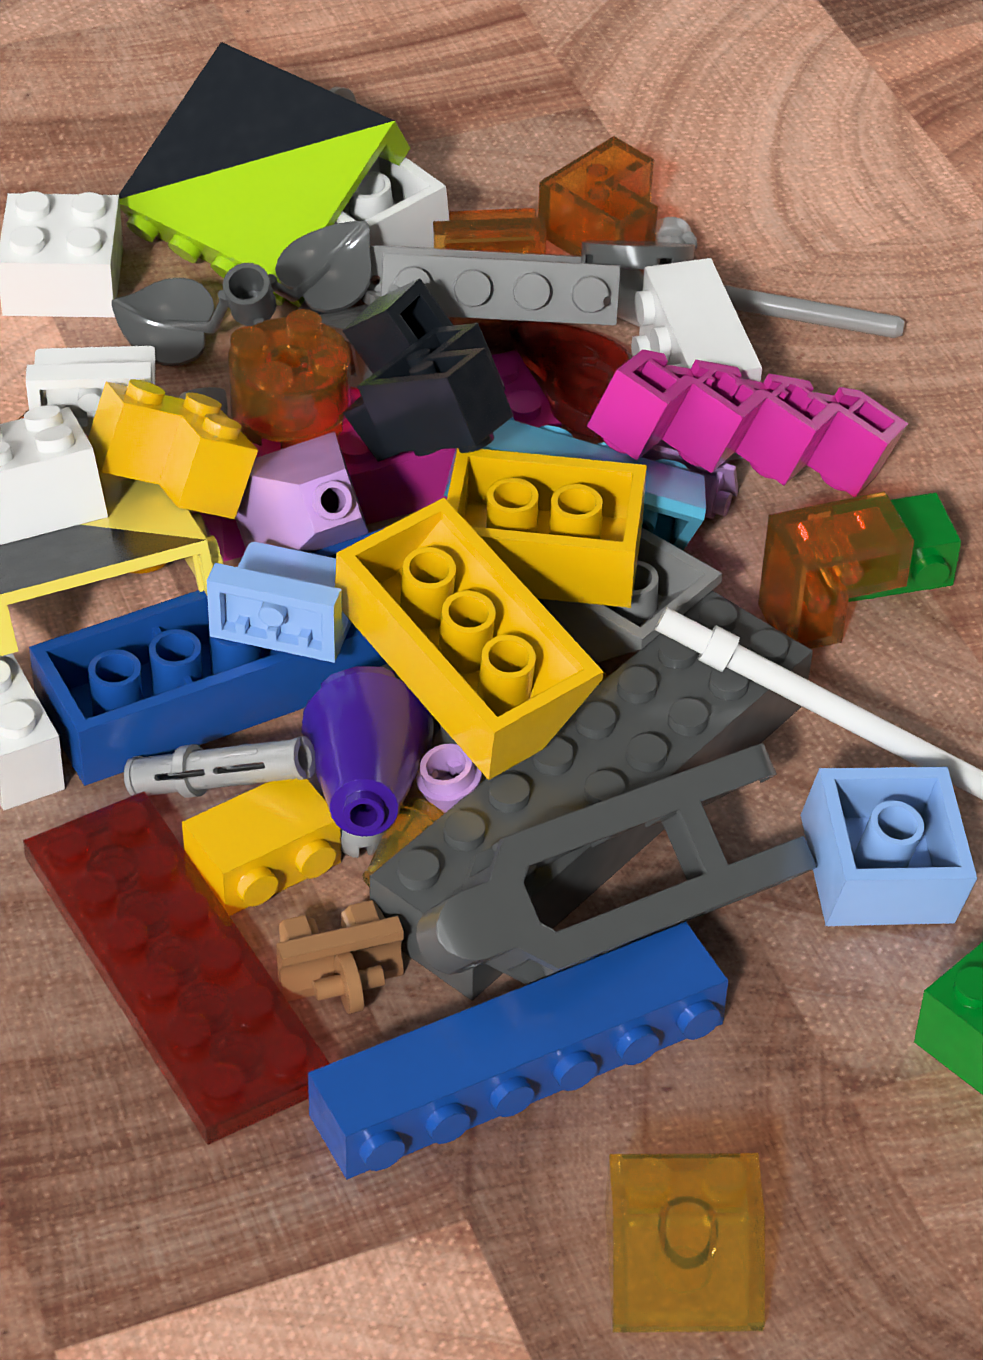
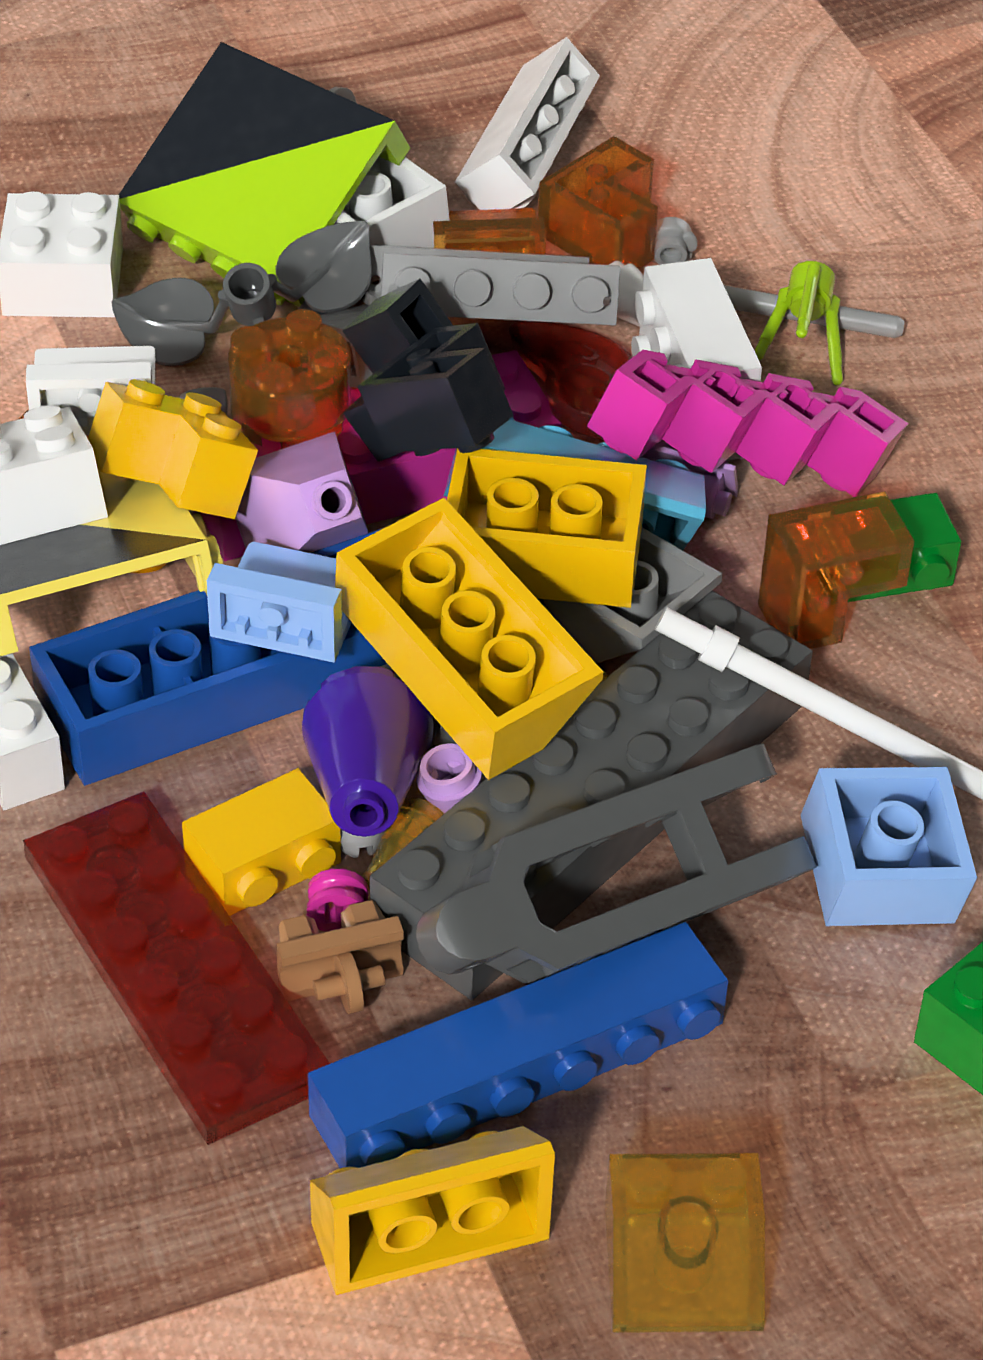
light grey pin [124,736,315,799] -> none
dark grey tile [581,240,695,269] -> none
none -> dark pink bush [307,869,368,932]
none -> yellow slope [310,1126,555,1295]
none -> white brick [455,37,600,221]
none -> lime plant [754,261,843,386]

